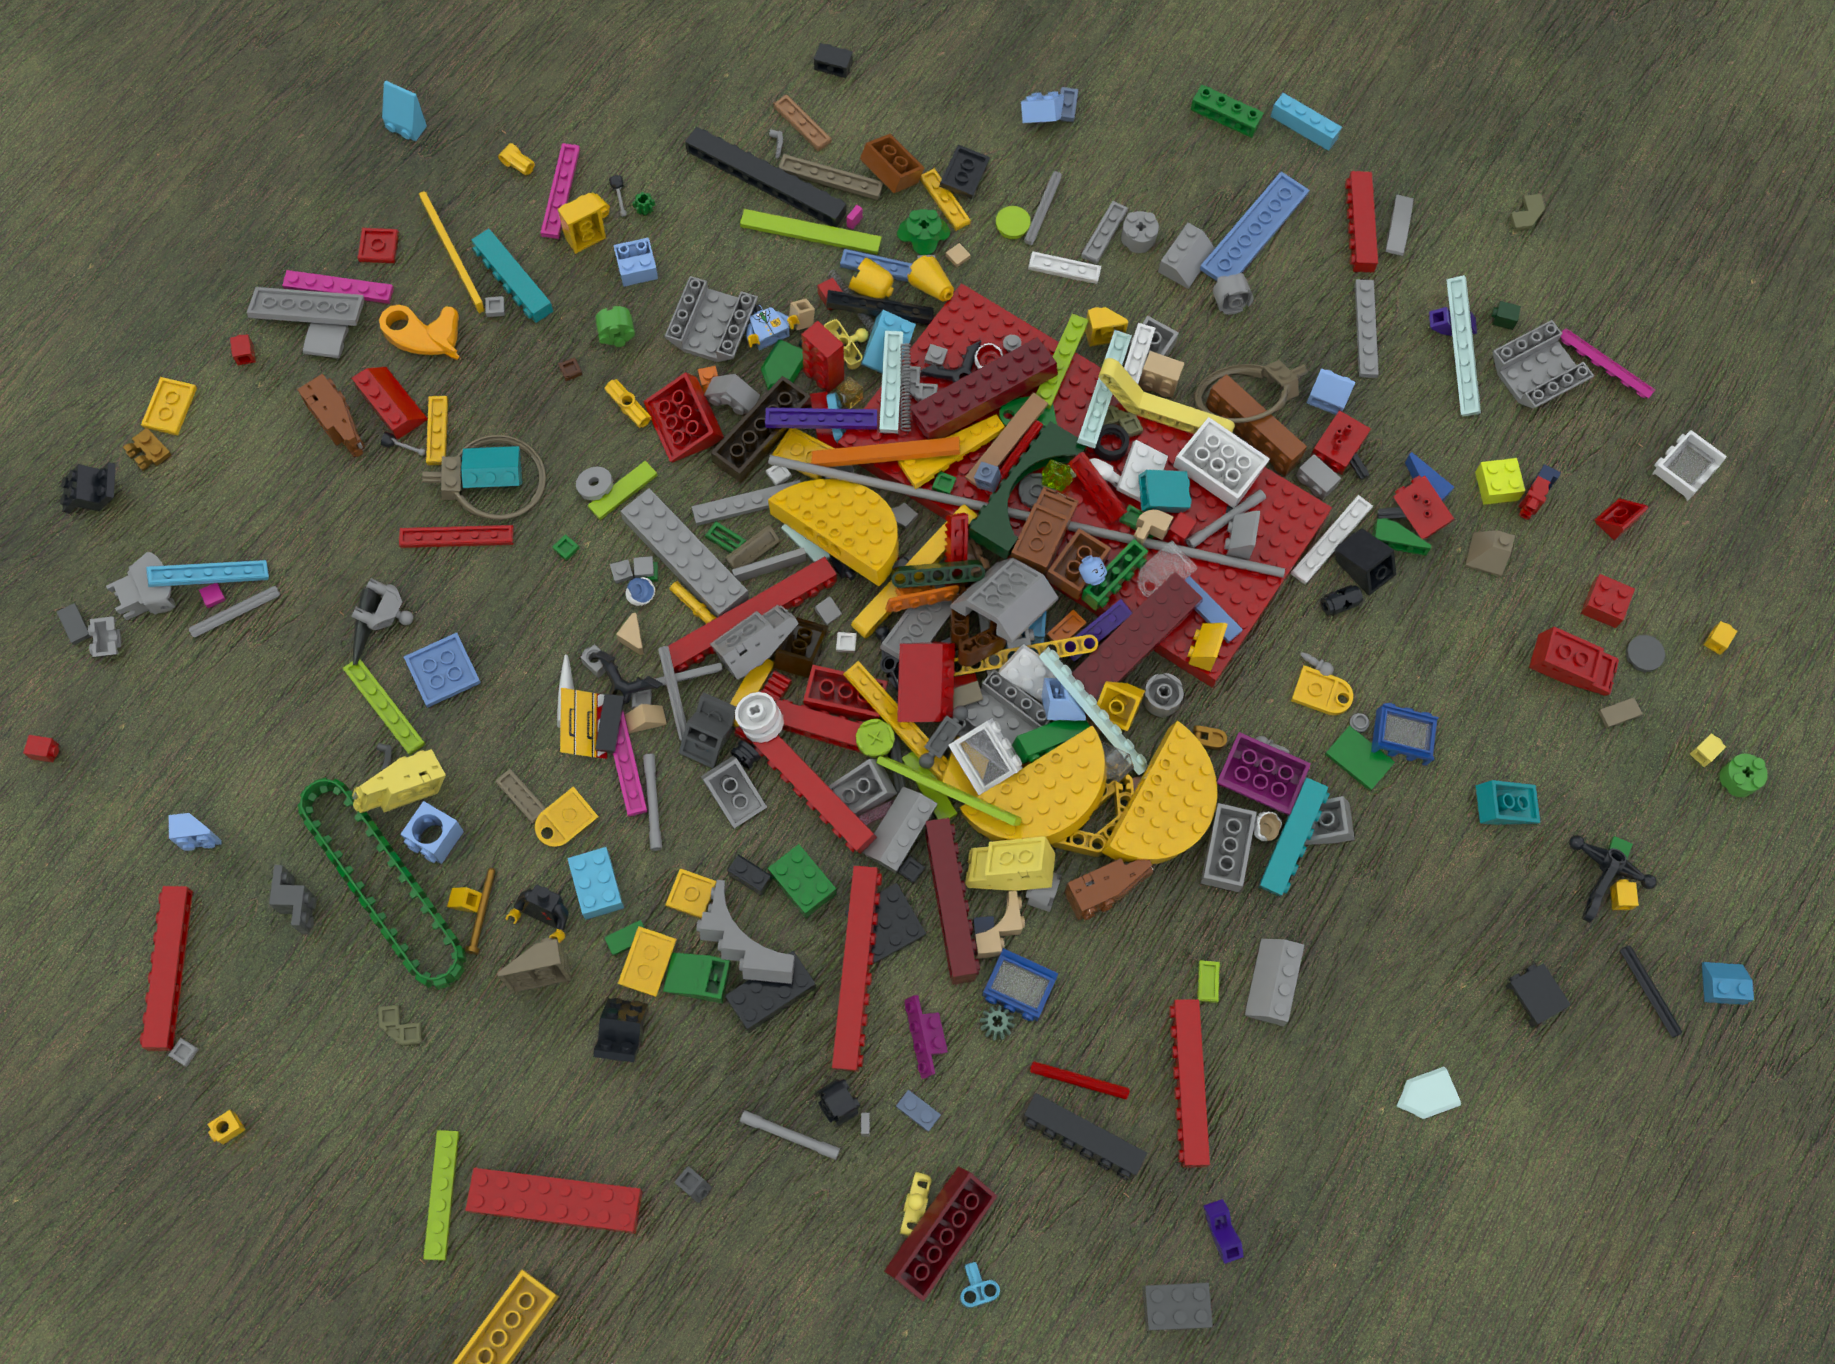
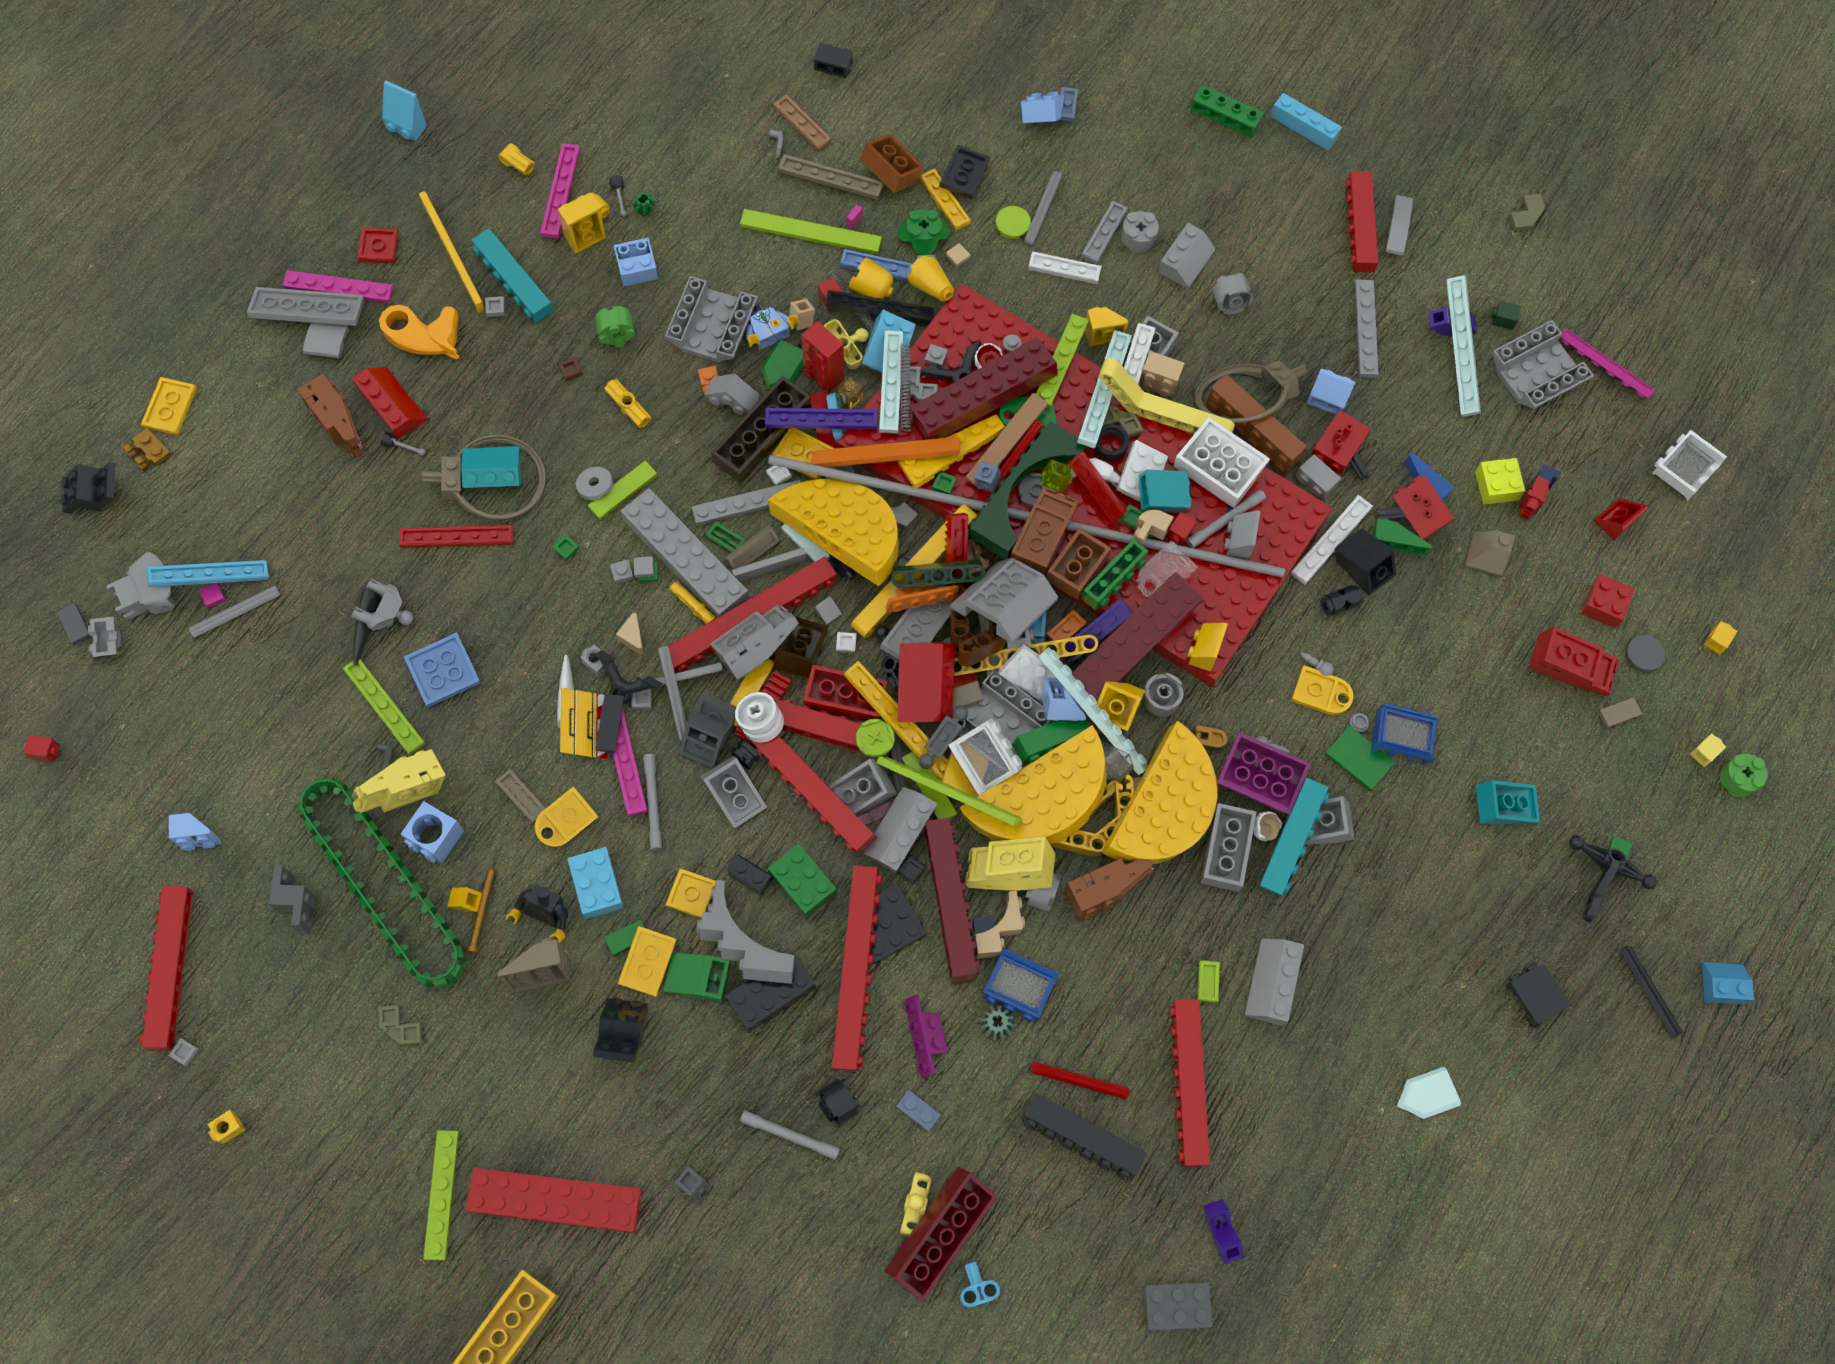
red brick [230,334,256,365] -> none
yellow tile [426,396,448,465] -> none
medium blue hair [625,577,655,606] -> none
tan slope [625,704,667,734] -> none
red slope [643,372,725,463] -> none
black brick [685,126,846,227] -> none
light grey tile [861,1113,870,1137] -> none
light blue head [1079,555,1107,585] -> none
medium blue tile [1185,576,1243,643] -> none
medium blue plate [1200,172,1310,281] -> none
yellow brick [1610,879,1639,910] -> none

